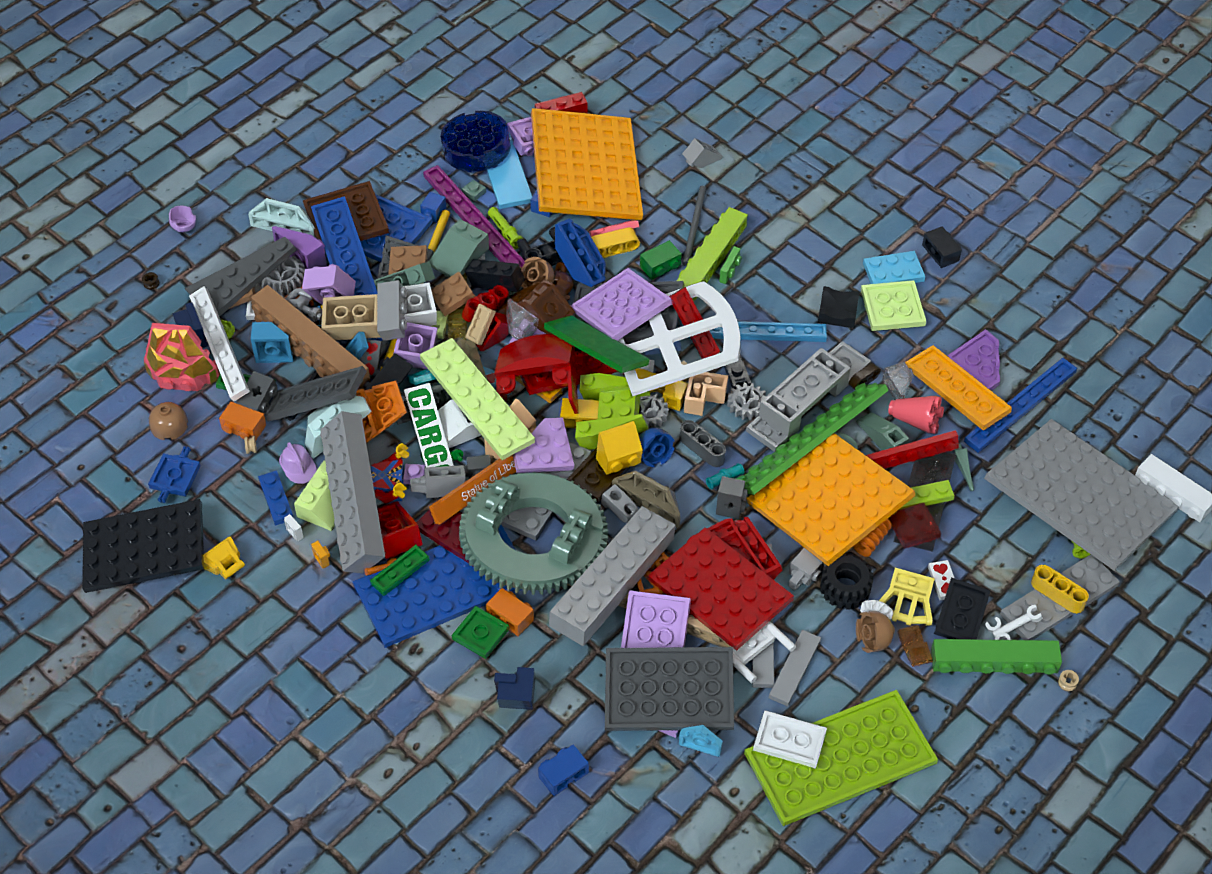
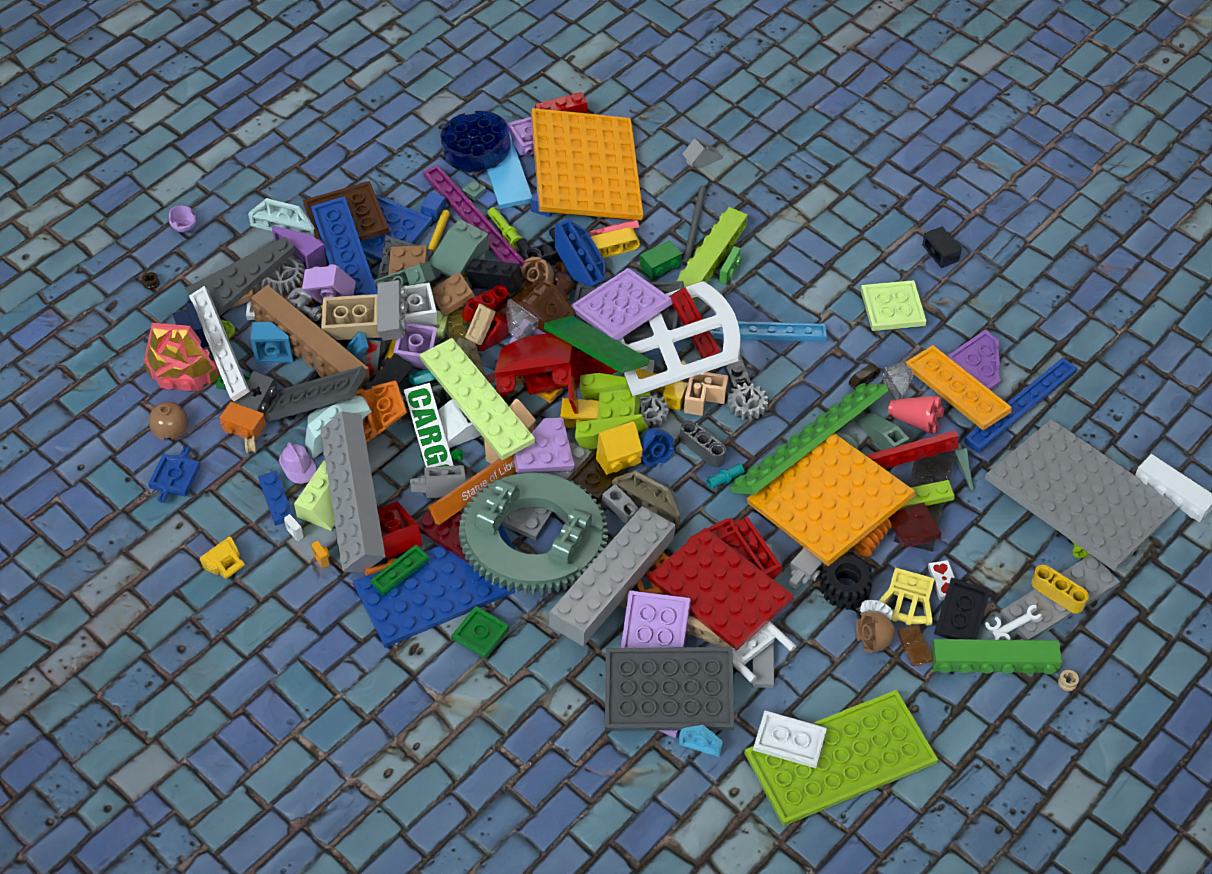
black plate [82,499,204,593] -> none
torso [371,443,409,503] -> none
lavender plate [403,464,425,484] -> none
dark grey brick [464,455,491,479] -> none
orange brick [486,588,534,637] -> none
dark blue plate [494,667,536,710] -> none
blue brick [538,744,589,796] -> none
dark grey brick [716,476,748,519] -> none
light grey bracket [746,341,871,452] -> none
light grey tile [769,630,821,707] -> none
black brick [818,286,859,328] -> none
medium azure plate [863,251,925,284] -> none

